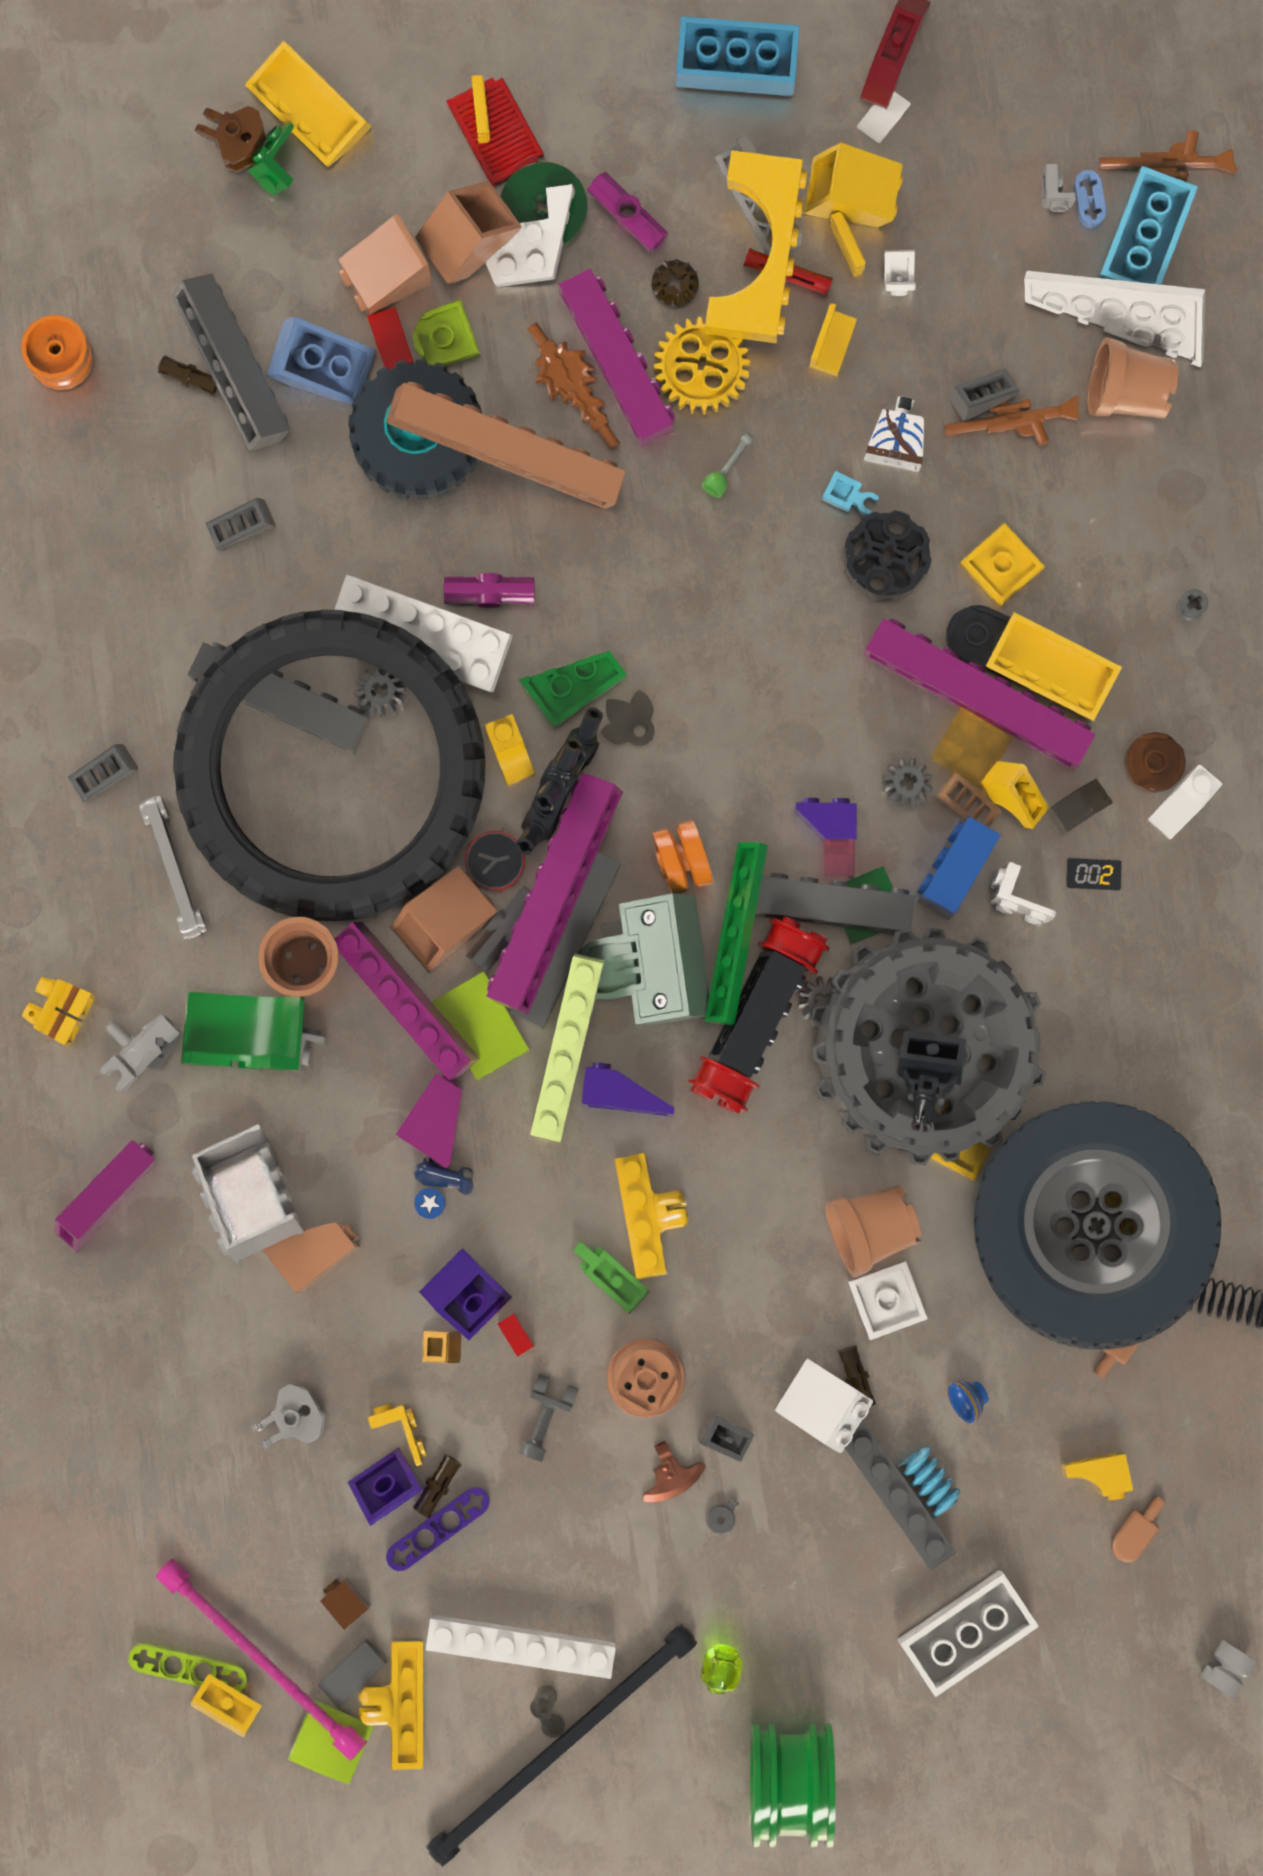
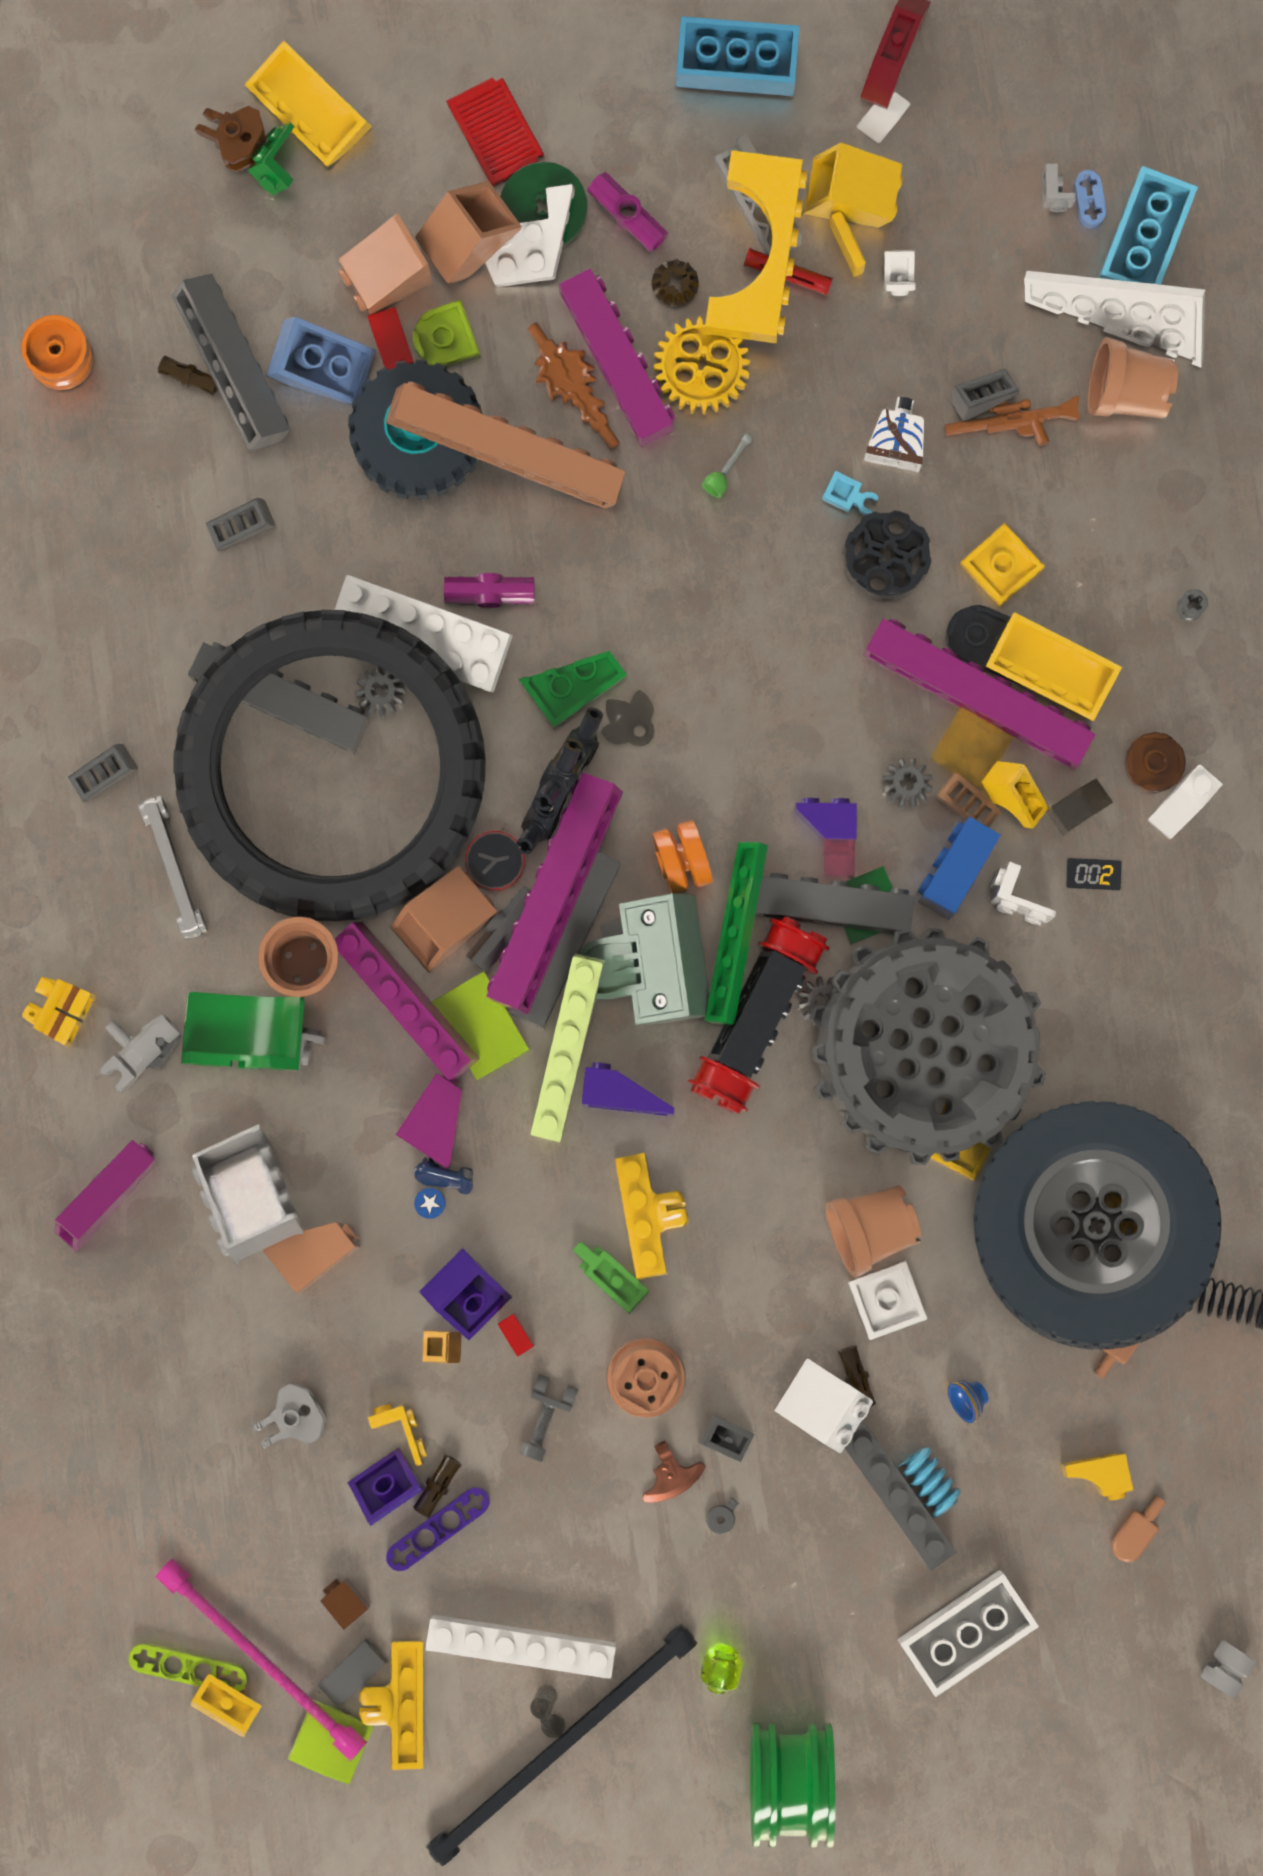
yellow tile [471,75,490,143] -> none
yellow arch [484,714,536,786] -> none
yellow panel [809,303,857,377] -> none
black brick [899,1031,966,1132] -> none
dark orange piece [1099,130,1237,180] -> none

